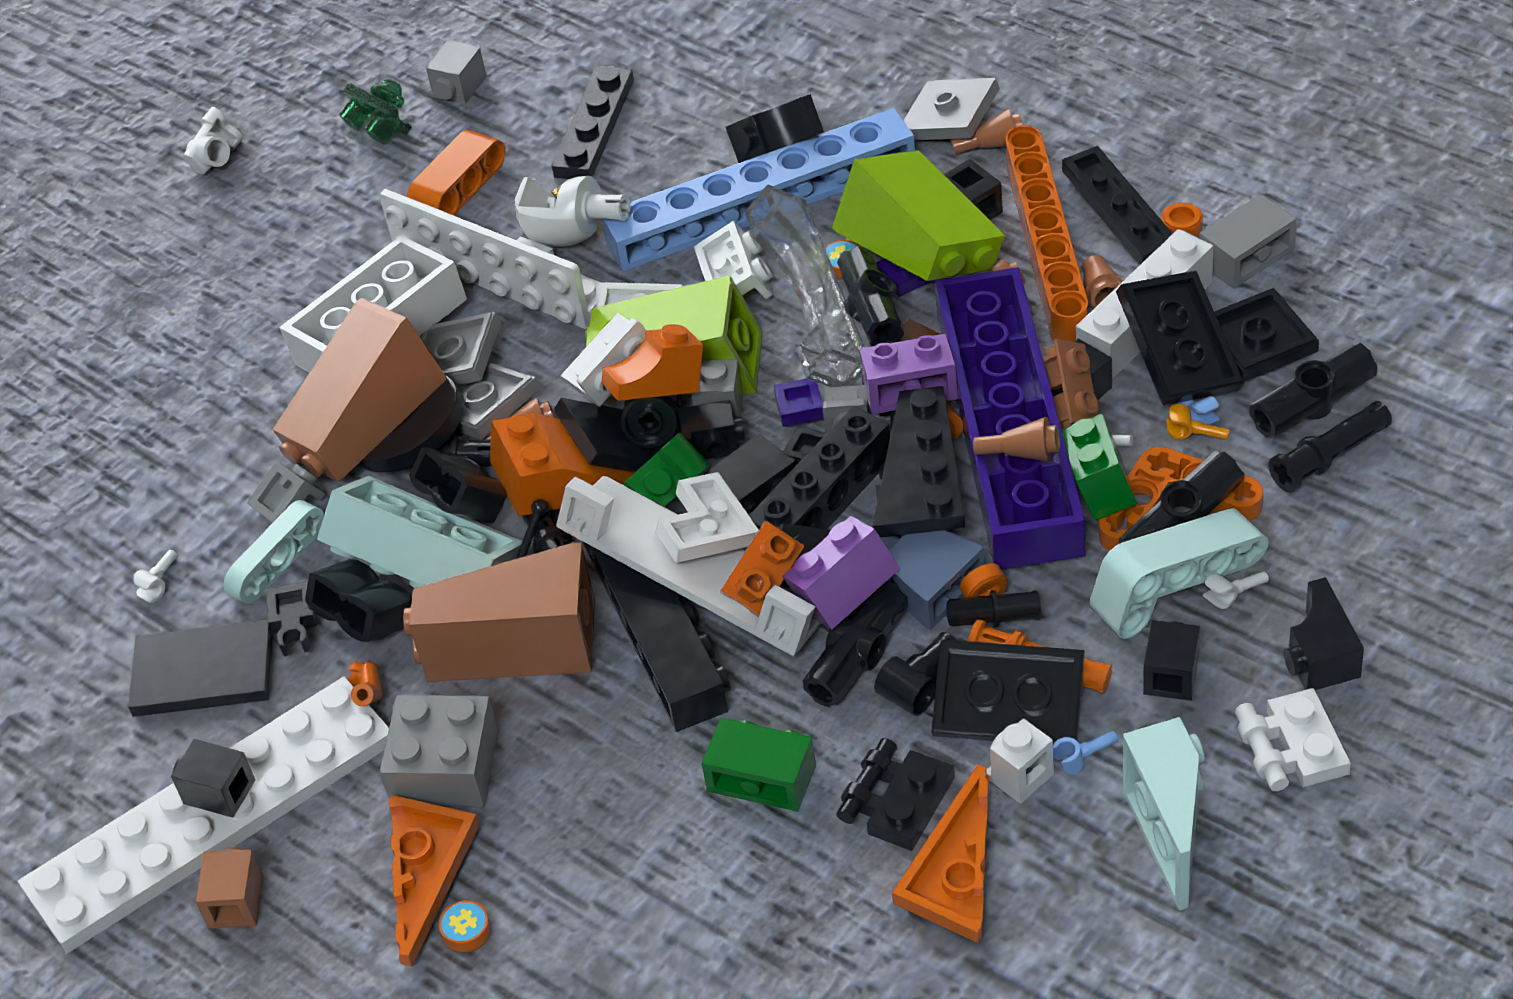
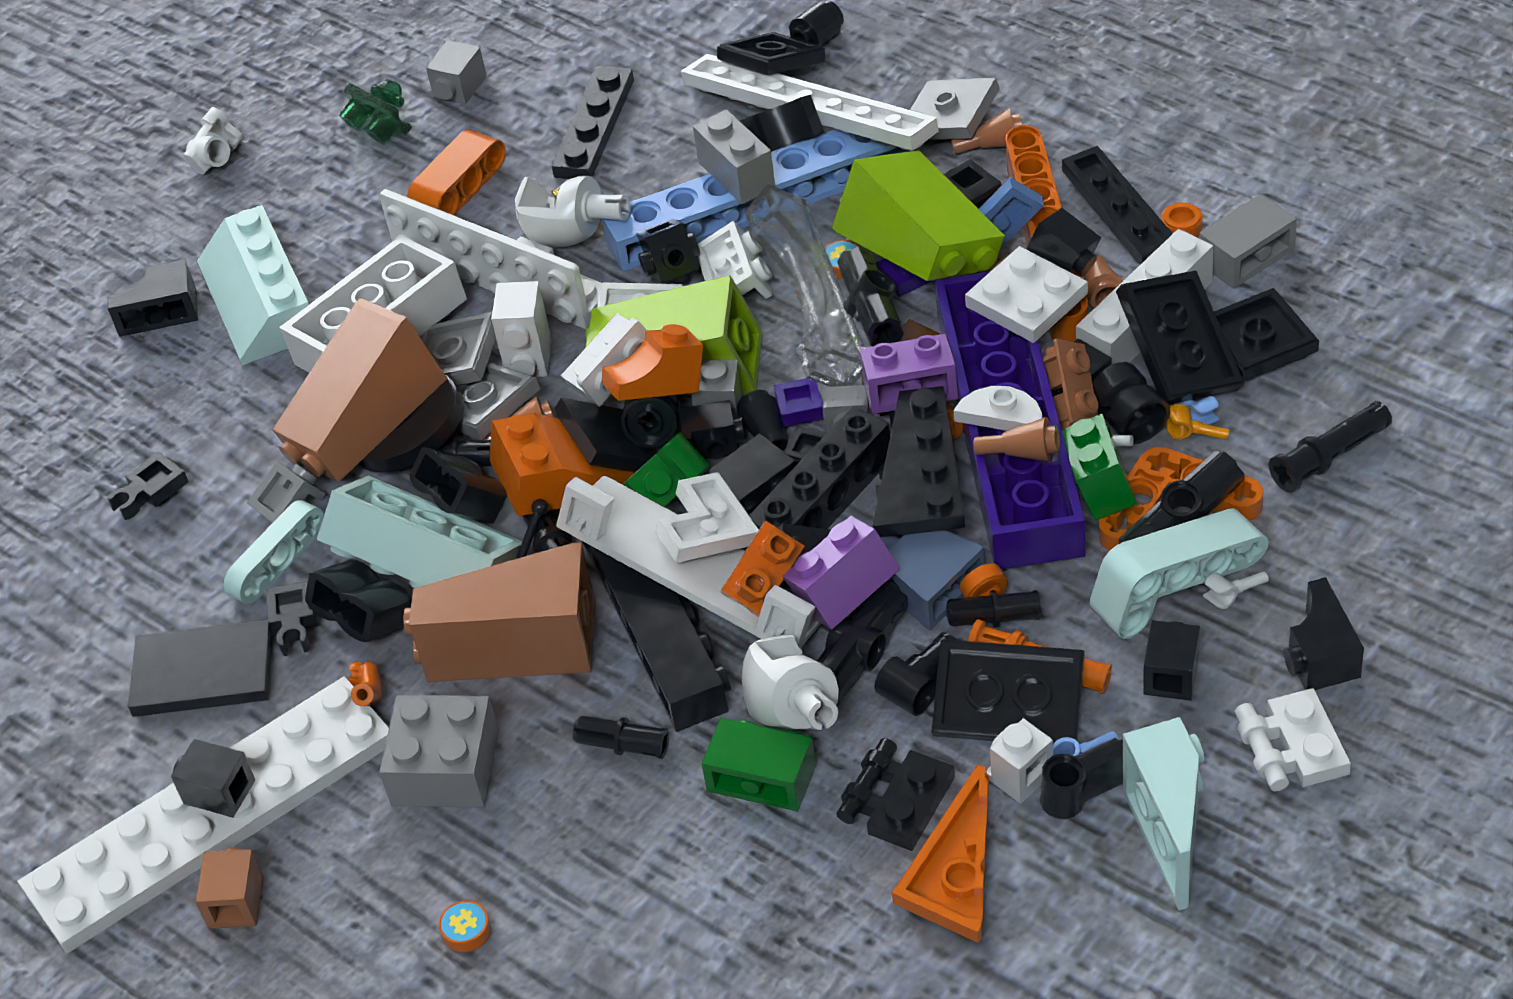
white hand [133,550,177,603] -> none
orange wing [389,795,479,967] -> none
black piece [1249,343,1377,438] -> none
none -> black arch [107,259,198,337]
none -> black plate [107,451,189,520]
none -> light aqua slope [197,205,309,366]
none -> white brick [491,281,552,377]
none -> black axle [573,716,669,759]
none -> black brick [636,218,700,284]
none -> white plate [681,54,939,151]
none -> light grey brick [693,109,775,204]
none -> black tile [717,32,825,75]
none -> black cone [737,390,788,451]
none -> white piece [742,635,839,730]
none -> black brick [789,0,844,46]
none -> white plate [954,386,1042,431]
none -> white plate [965,246,1088,343]
none -> medium blue plate [979,177,1044,250]
none -> black brick [1026,208,1102,277]
none -> black piece [1040,738,1123,819]
none -> black wheel [1092,362,1170,445]

